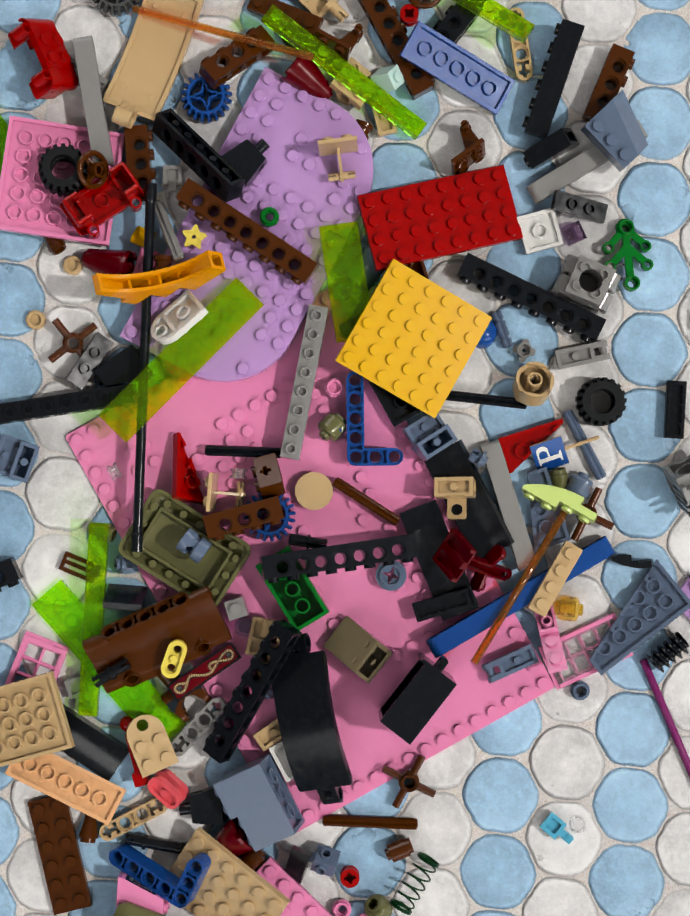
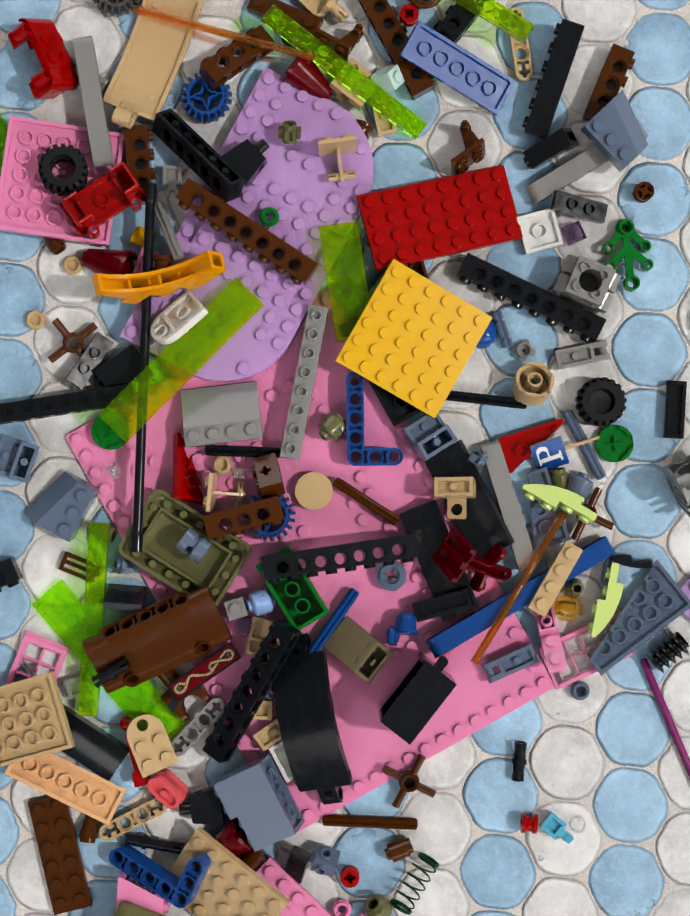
reddish brown piece [77,150,109,189] -> none
light yellow plate [161,639,187,678] -> none
light yellow plate [182,224,207,249] -> none
black axle [288,534,327,550] -> none
bright pink plate [325,378,344,397] -> none
none -> sand blue wedge [24,471,100,542]
none -> green tile [91,412,131,450]
none -> light grey slope [181,381,264,448]
none -> tan plate [213,456,232,475]
none -> light blue head [246,588,276,616]
none -> tan plate [253,699,273,720]
none -> olive gear [278,120,301,145]
none -> blue axle [310,588,359,652]
none -> blue piece [387,611,419,646]
none -> black pin [511,741,527,782]
none -> red wheel [520,813,538,834]
none -> olive cone [565,578,584,597]
none -> yellowish green slope [587,562,624,639]
none -> green tile [595,425,634,463]
none -> reddish brown wheel [633,181,654,203]

